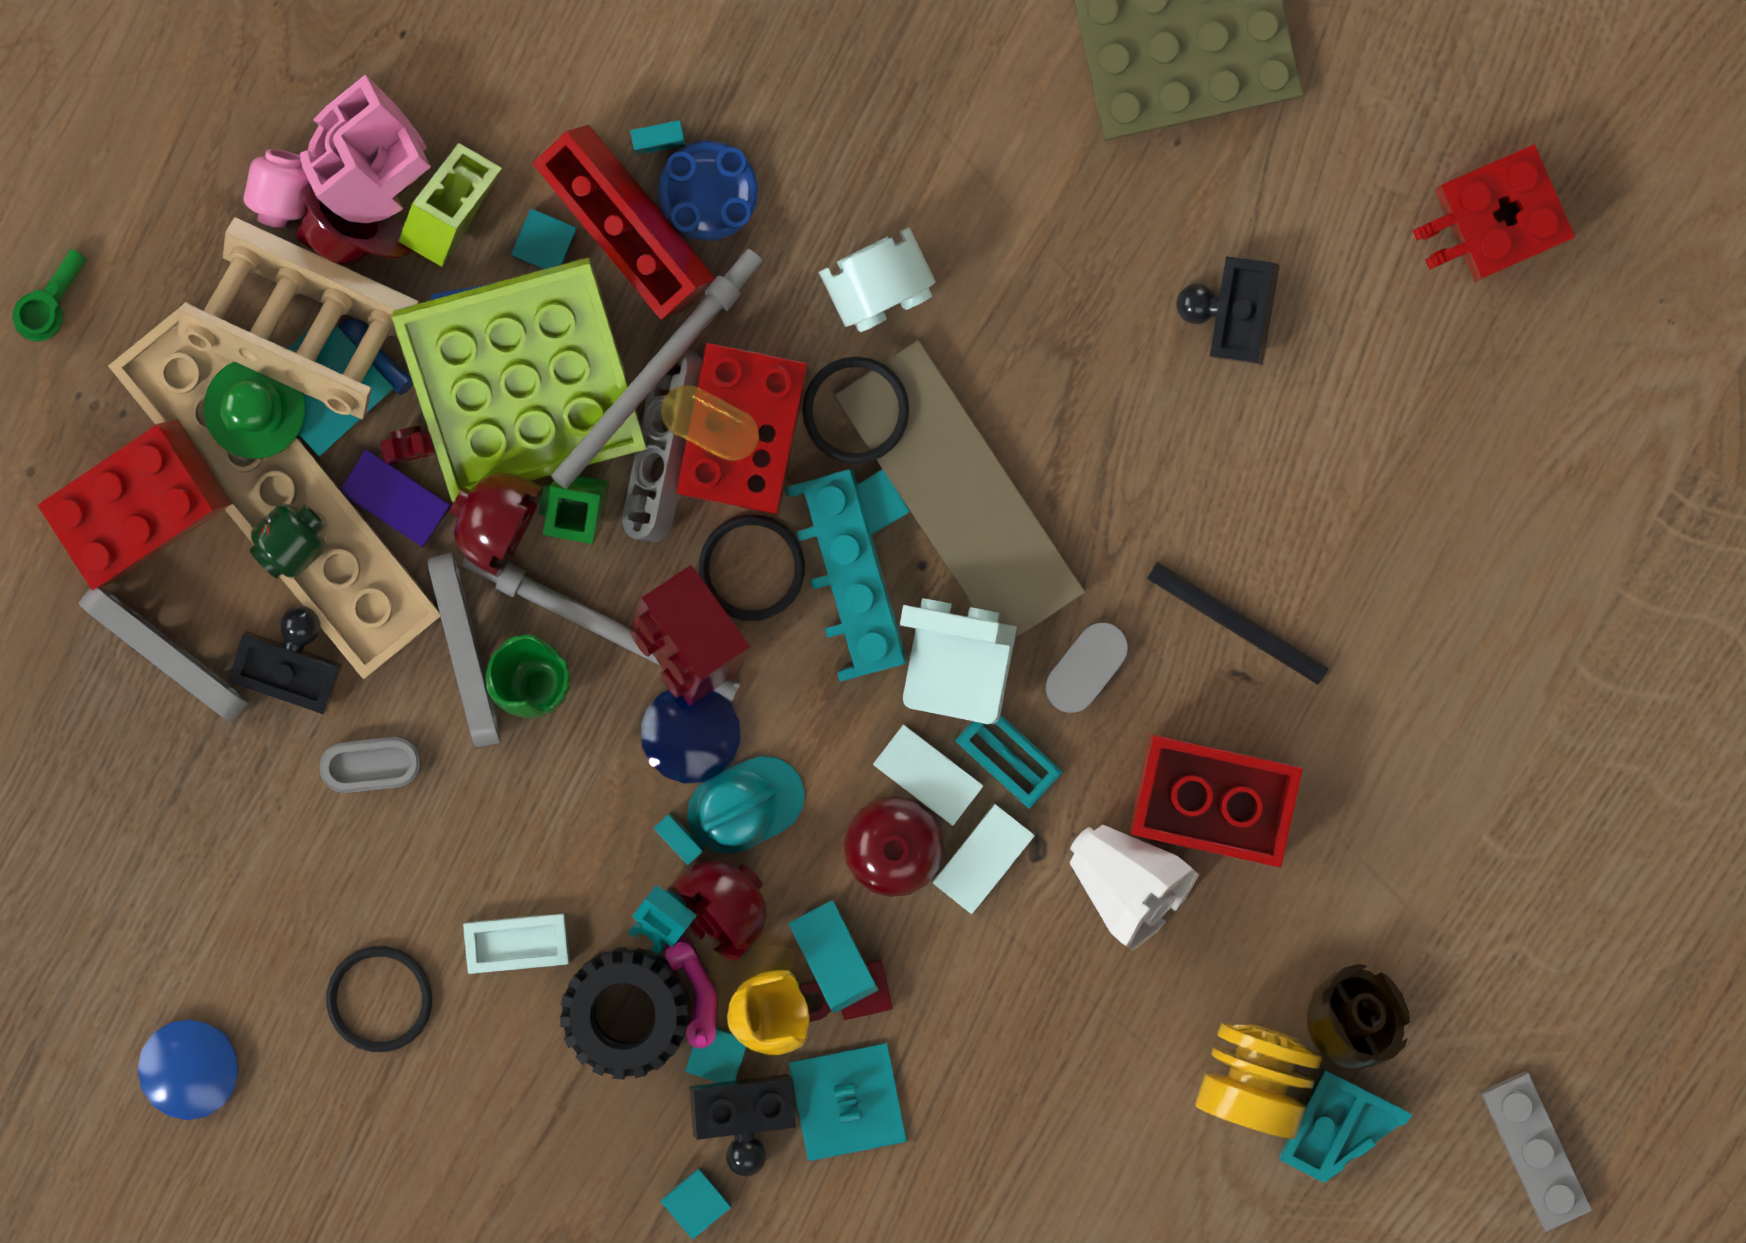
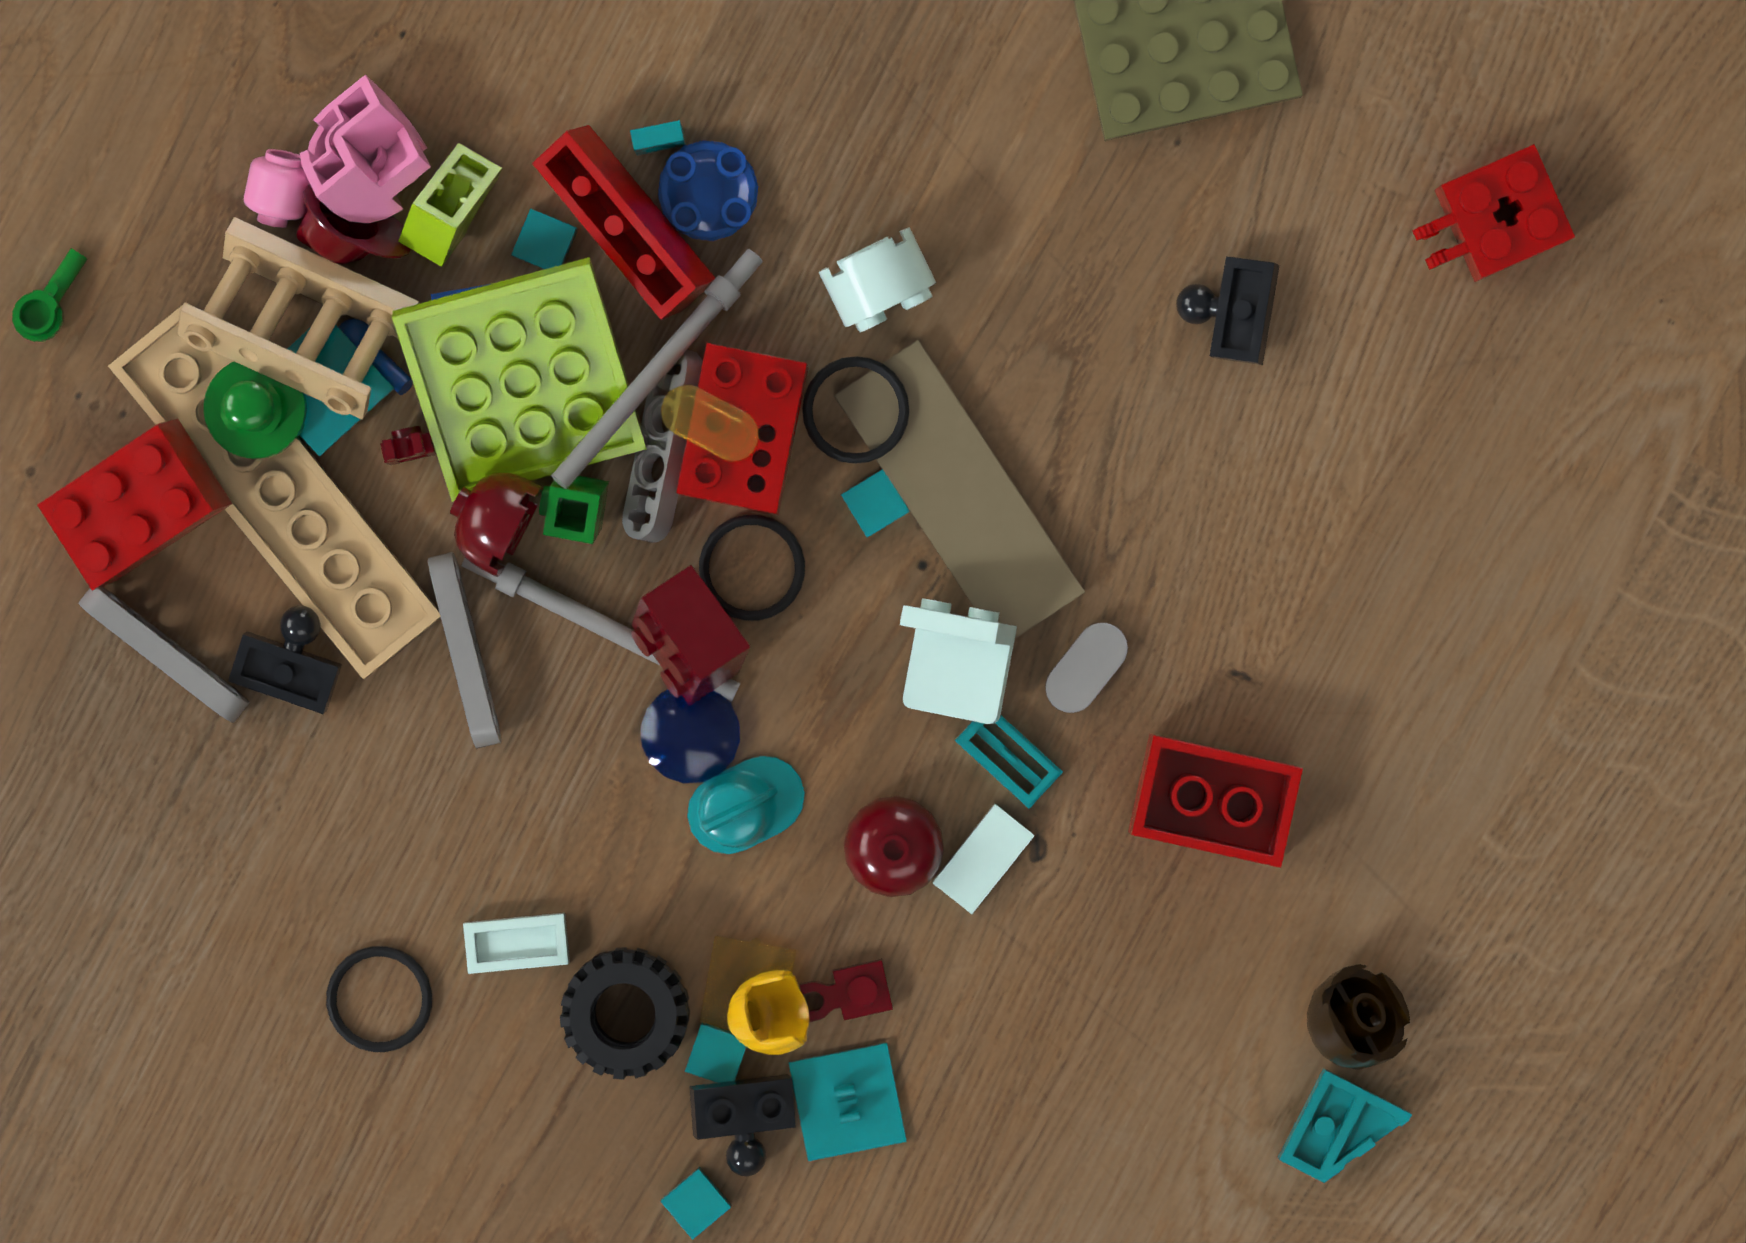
blue dish [138,1019,239,1120] -> none
dark green head [249,503,326,579] -> none
light grey tile [319,737,422,793] -> none
dark purple tile [340,450,452,547] -> none
green hair [485,634,571,719] -> none
teal plate [628,885,697,955] -> none
teal tile [653,812,705,865] -> none
dark pink piece [665,937,718,1048] -> none
dark red cylinder [667,860,767,961] -> none
teal hinge [784,468,908,681] -> none
teal tile [788,900,879,1013] -> none
light aqua tile [873,724,983,826] -> none
white cone [1070,825,1199,951] -> none
black bar [1147,562,1328,685] -> none
yellow wheel [1194,1022,1322,1139] -> none
light grey plate [1480,1071,1592,1232] -> none

